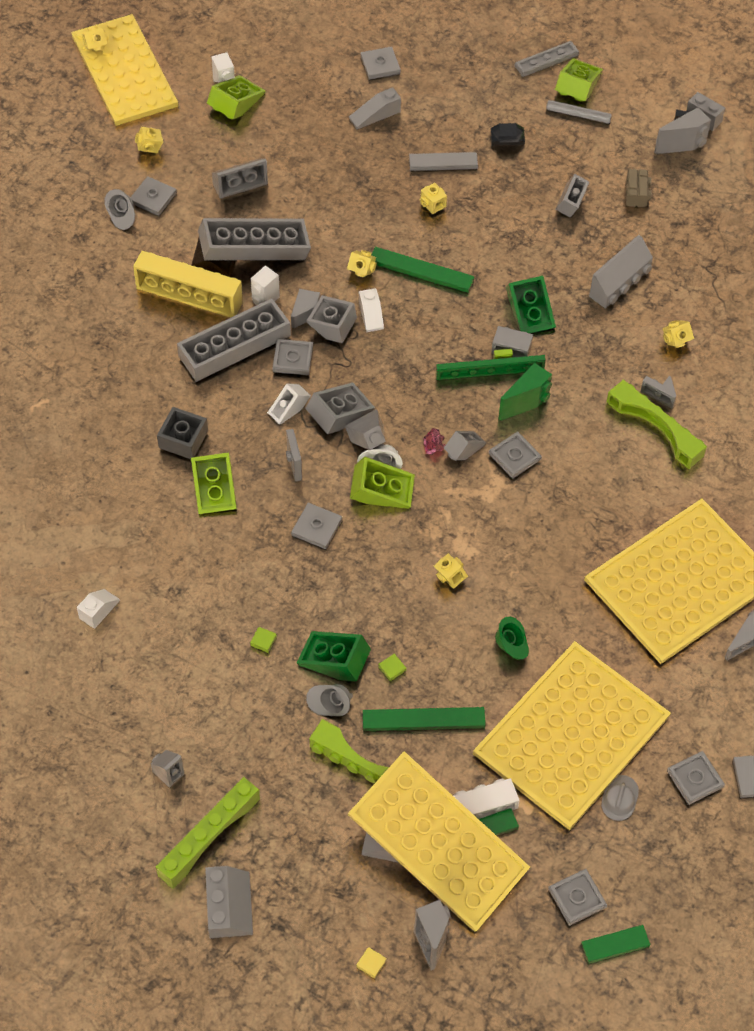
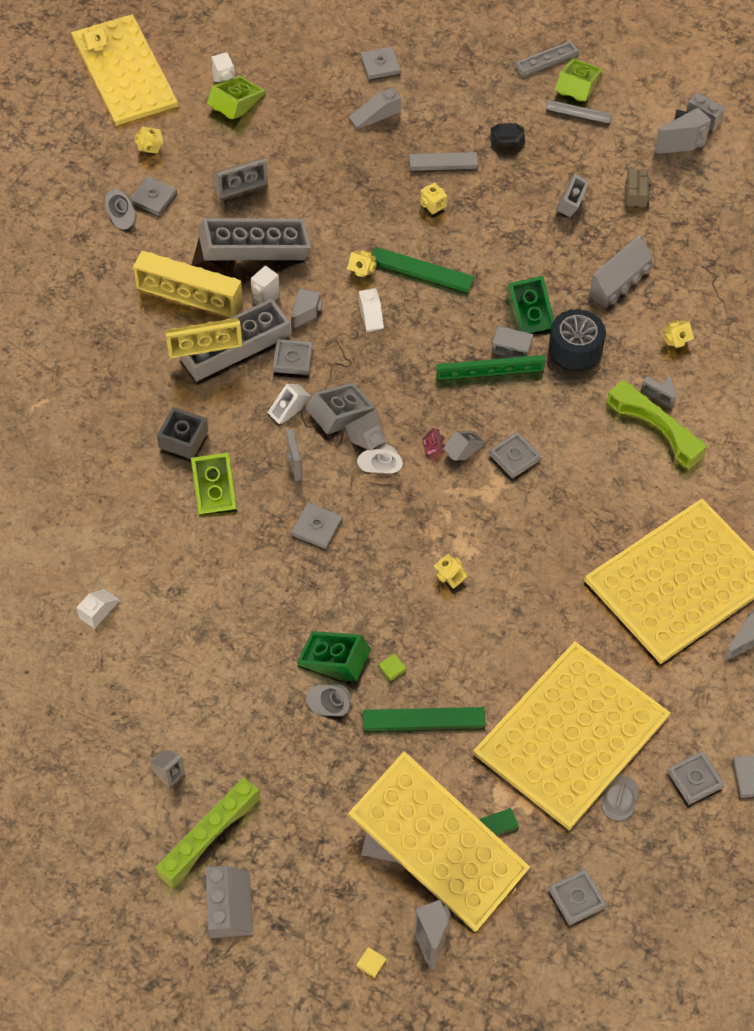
lime tile [250,627,277,653] -> none
light grey slope [307,295,357,343] -> none
lime arch [309,719,389,783] -> none
lime slope [350,457,415,509] -> none
white brick [453,778,520,819] -> none
lime tile [493,349,513,359] -> none
green piece [495,616,529,660] -> none
green slope [498,363,552,421] -> none
green tile [581,925,651,964] -> none
none -> light yellow slope [164,318,242,359]
none -> black wheel [549,309,606,370]

